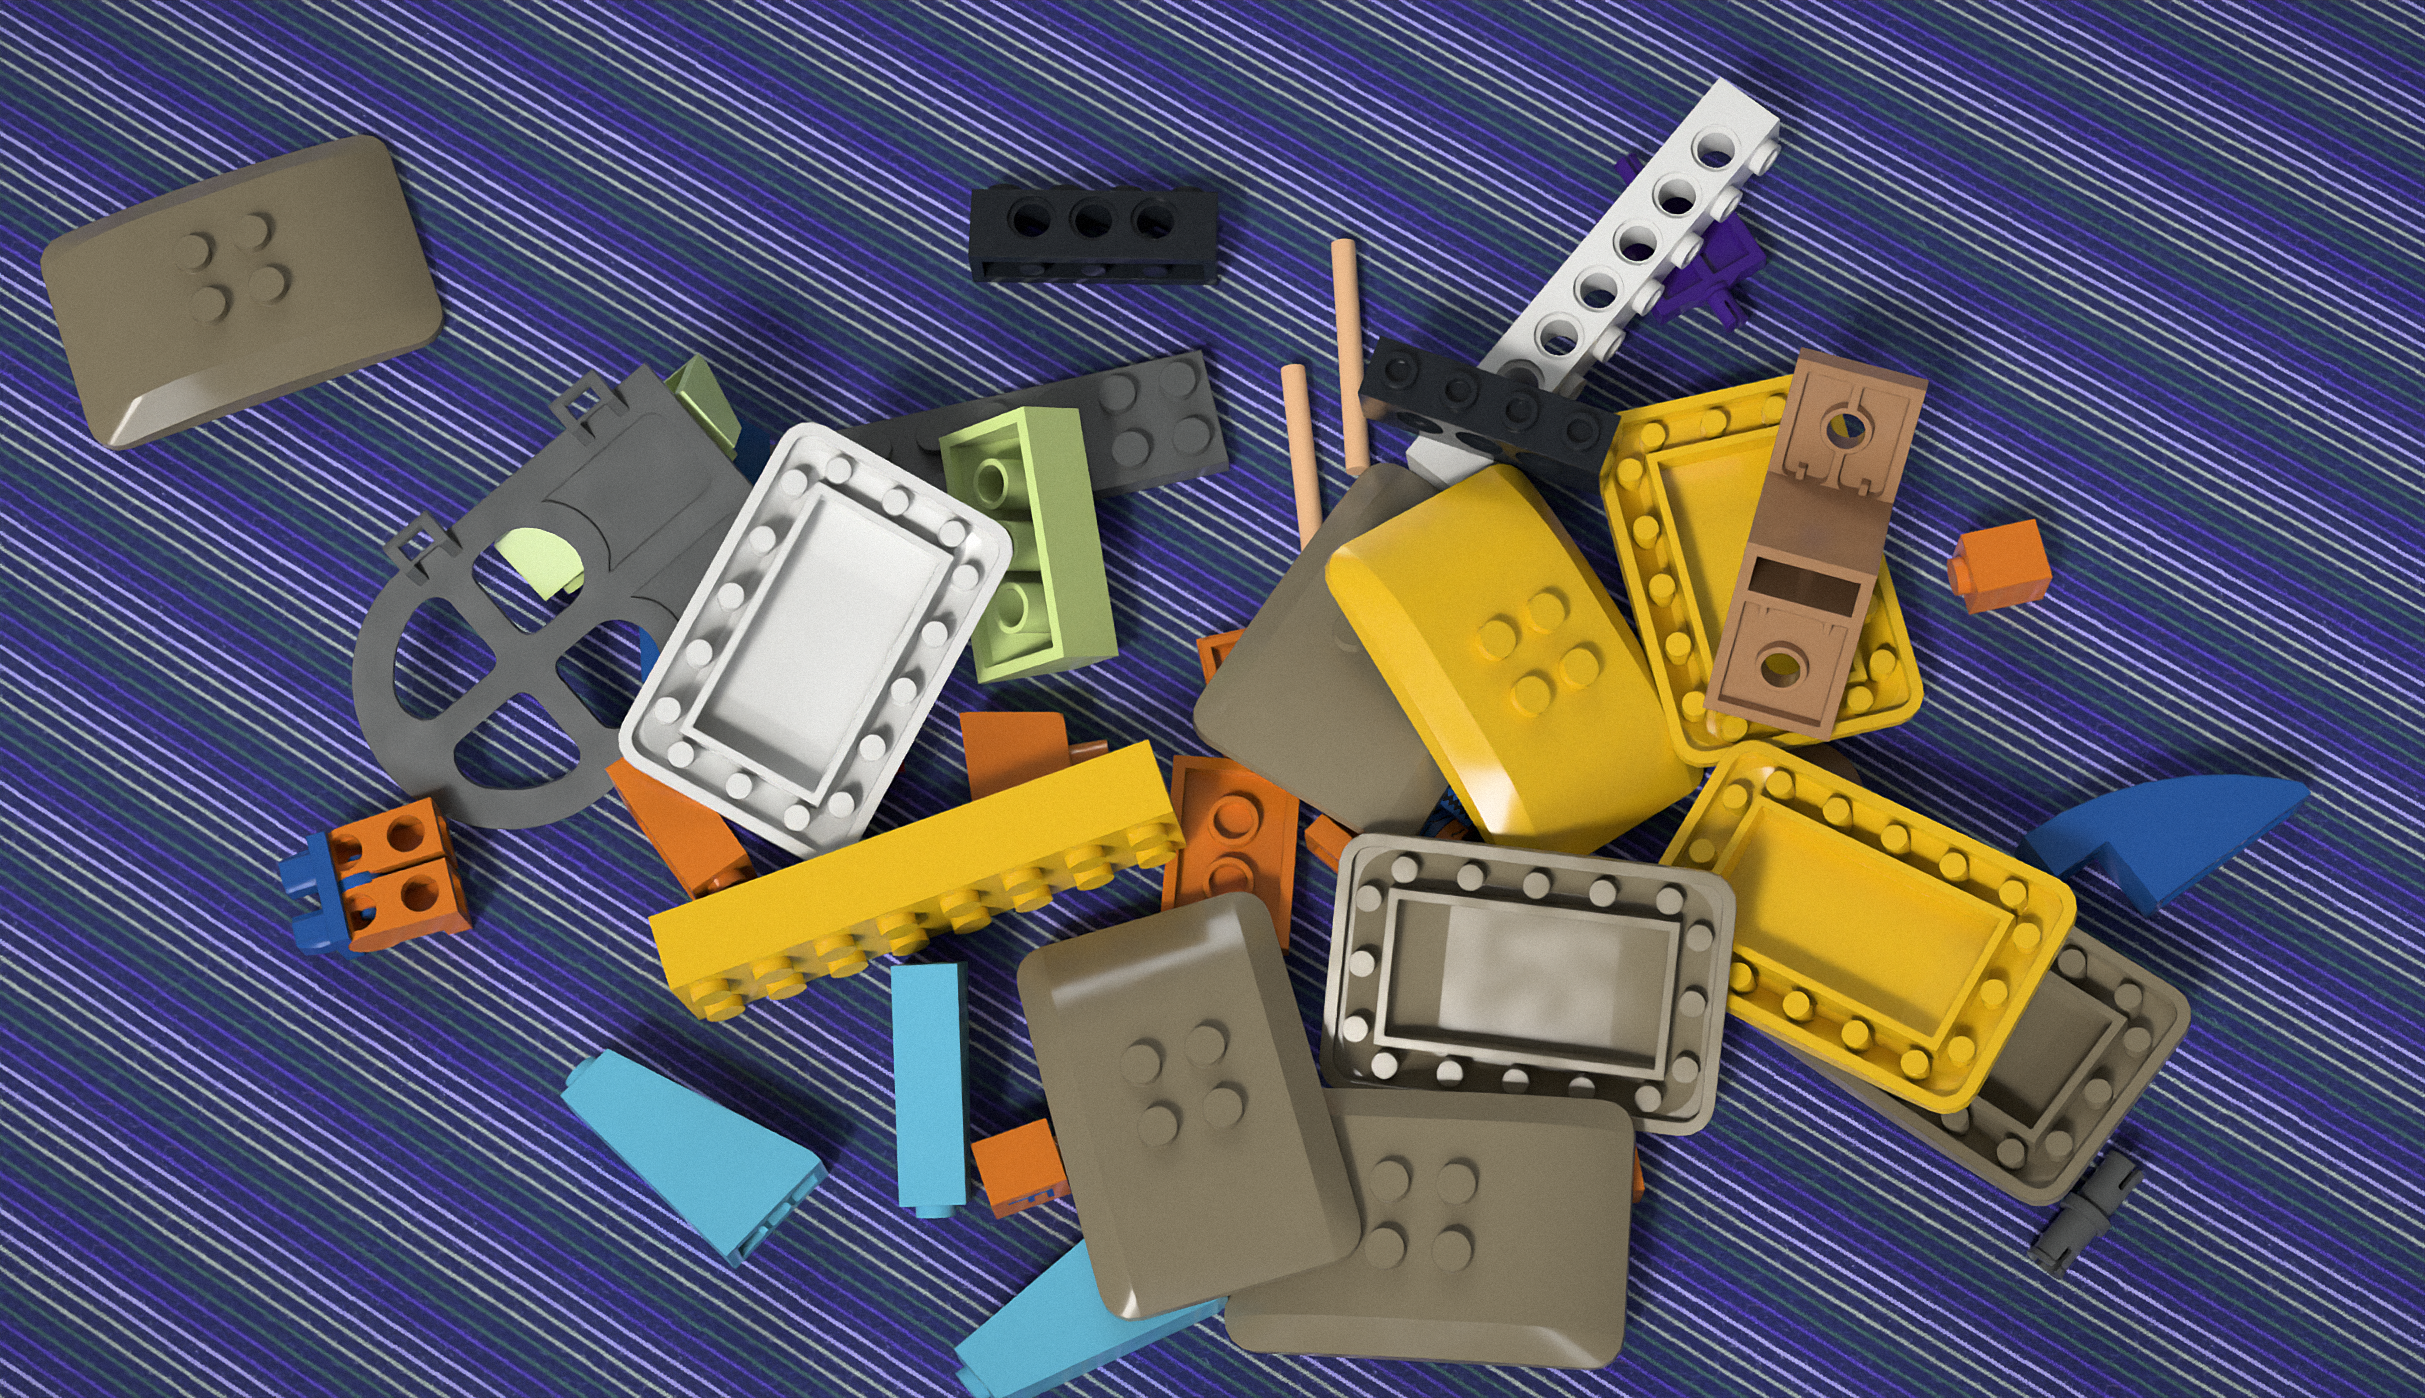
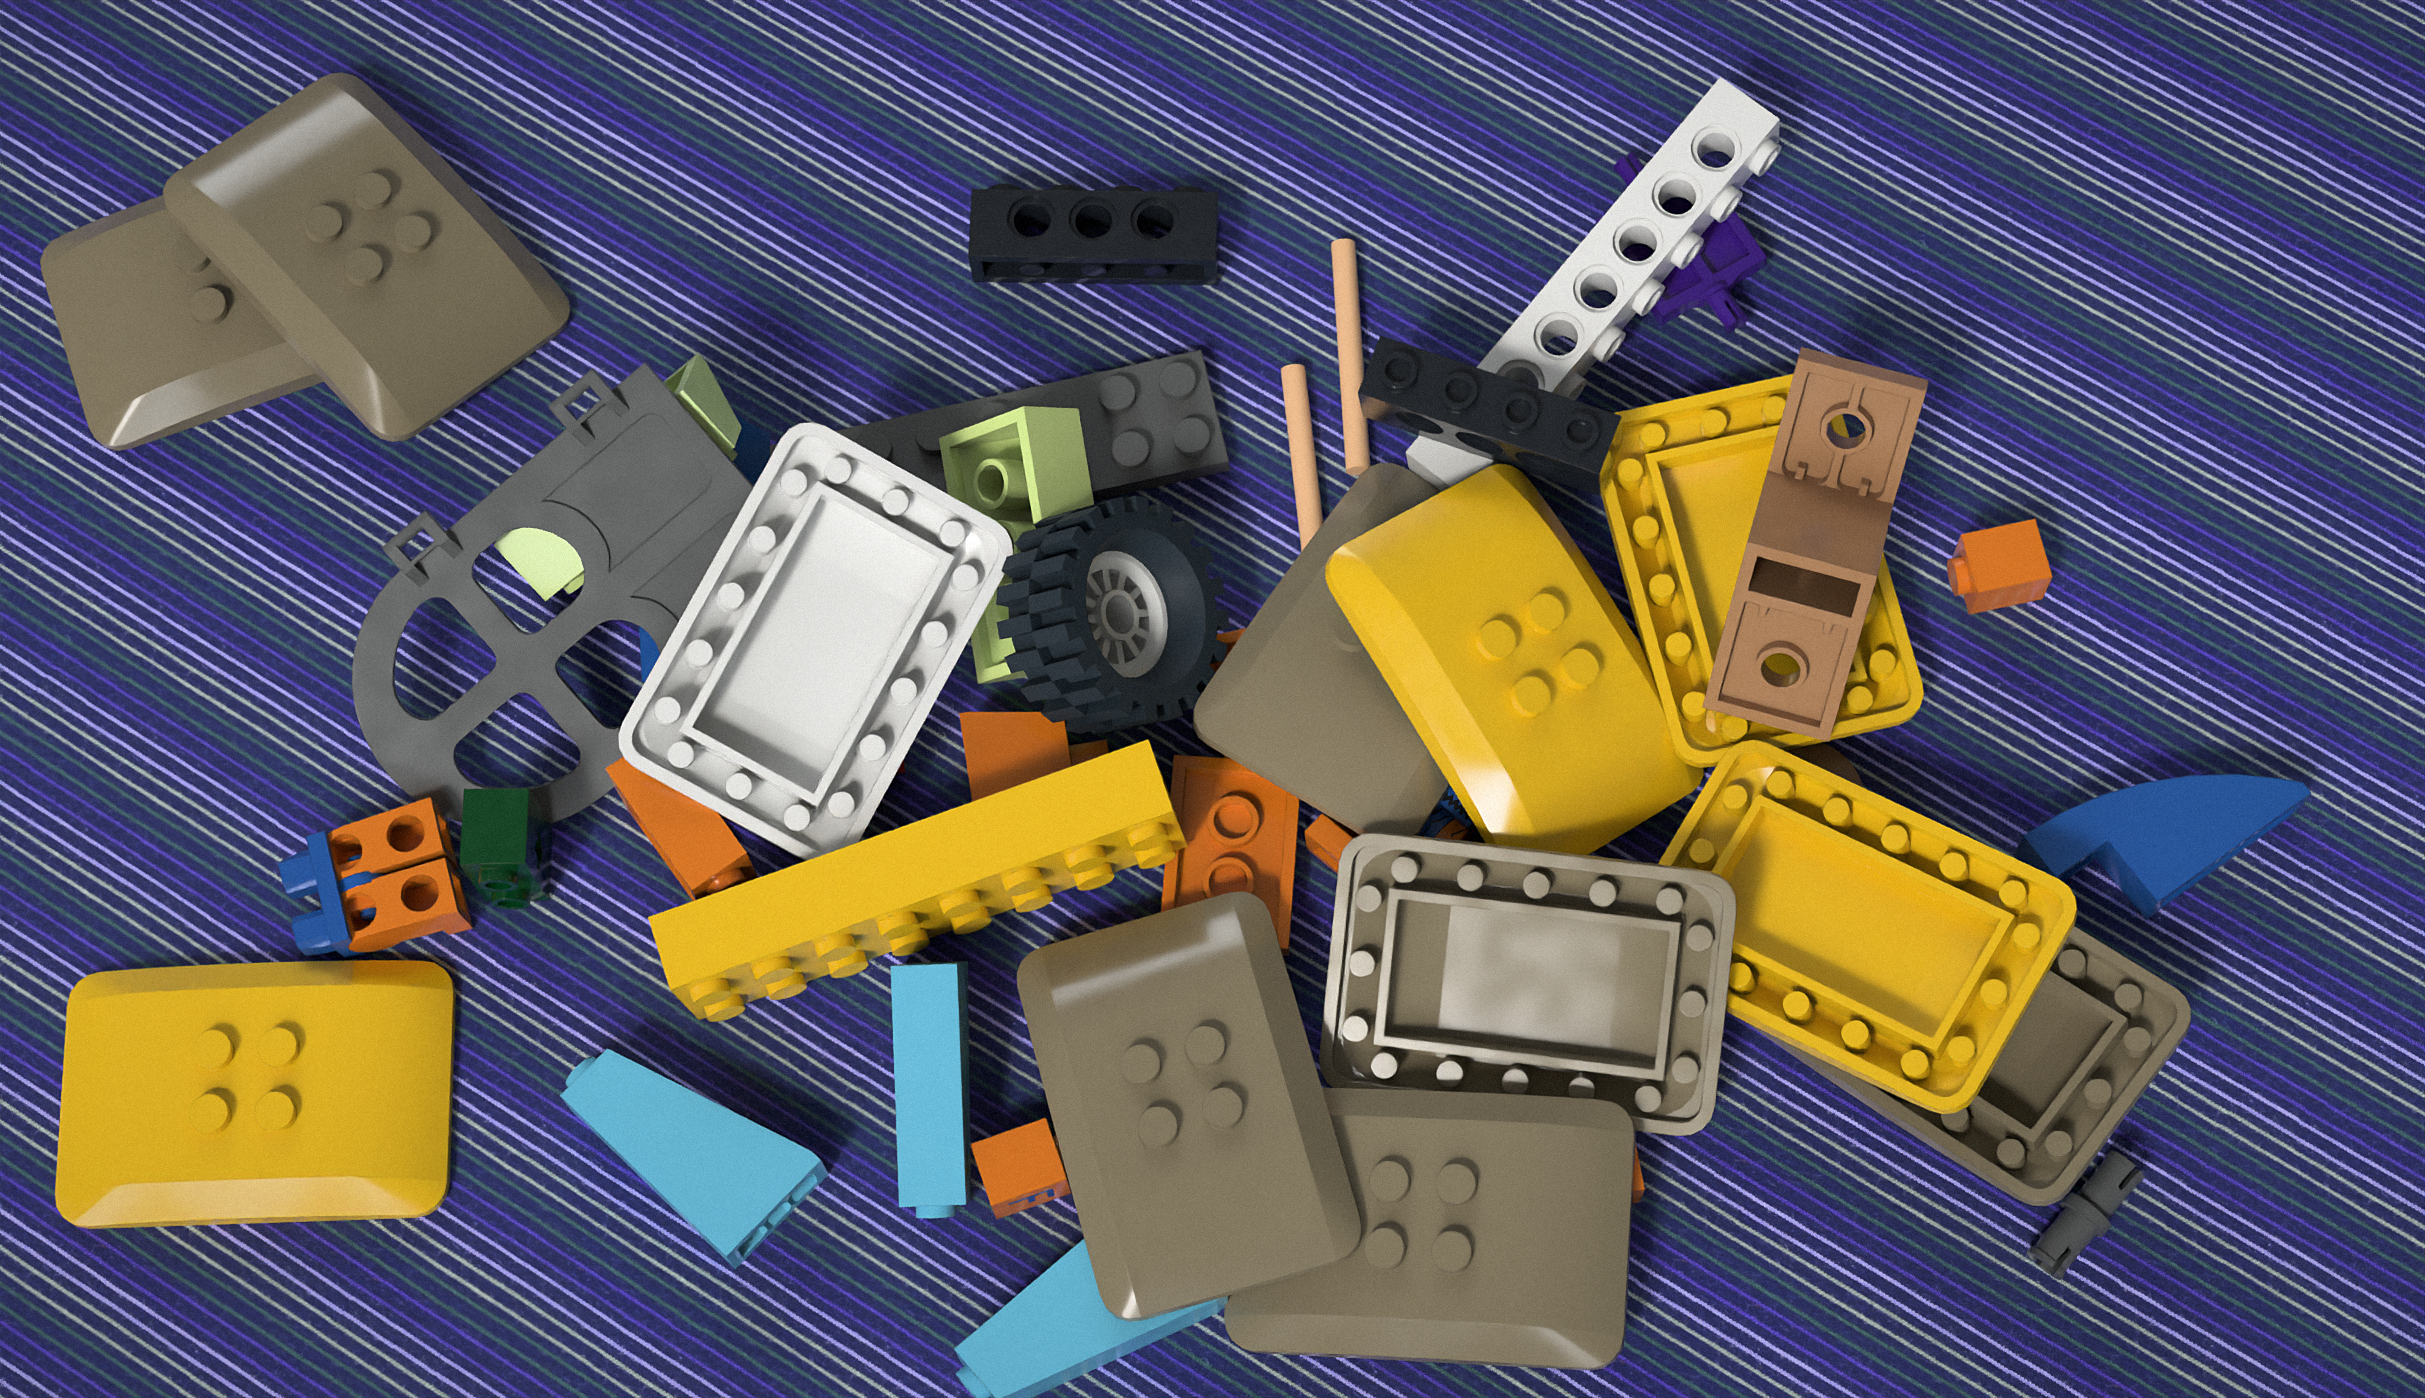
none -> yellow wedge [55,960,456,1229]
none -> dark tan wedge [163,73,570,442]
none -> dark green brick [460,788,553,910]
none -> black wheel [996,496,1229,735]

